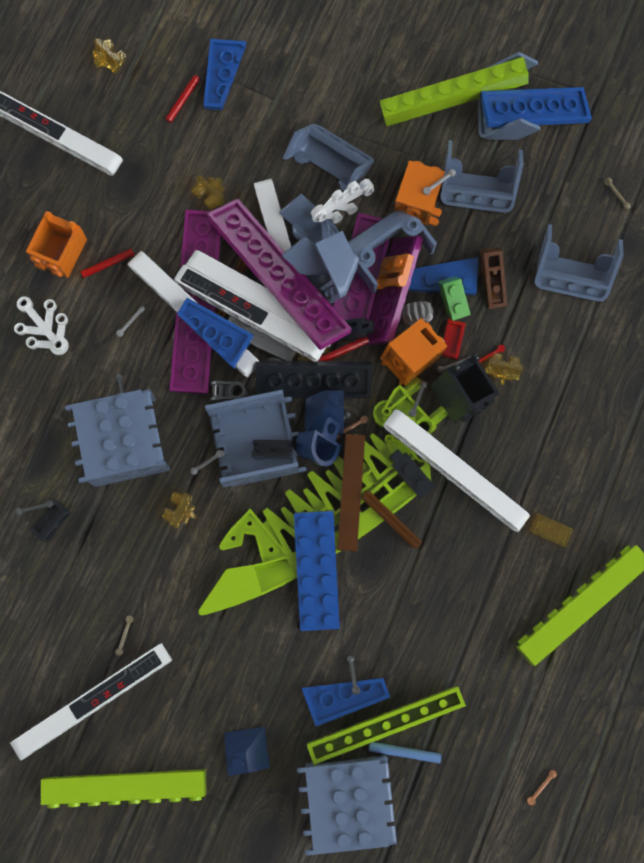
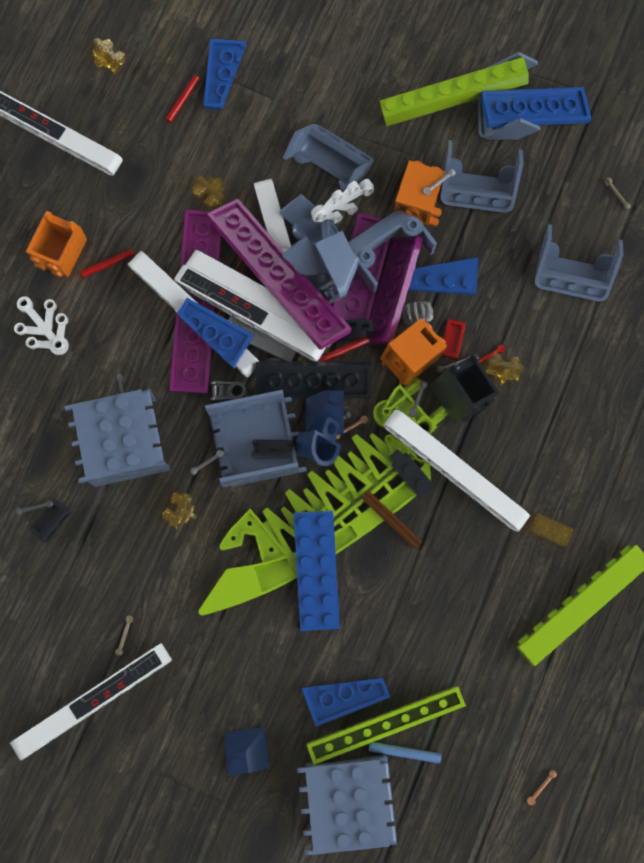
lime brick [41,769,206,808] -> none
light grey hinge [116,306,145,337] -> none
reddish brown tile [337,434,365,552] -> none
dark grey hinge [347,655,360,695] -> none
orange plate [375,254,414,290] -> none
bright green brick [438,276,471,321] -> none
reddish brown slope [479,247,507,309] -> none

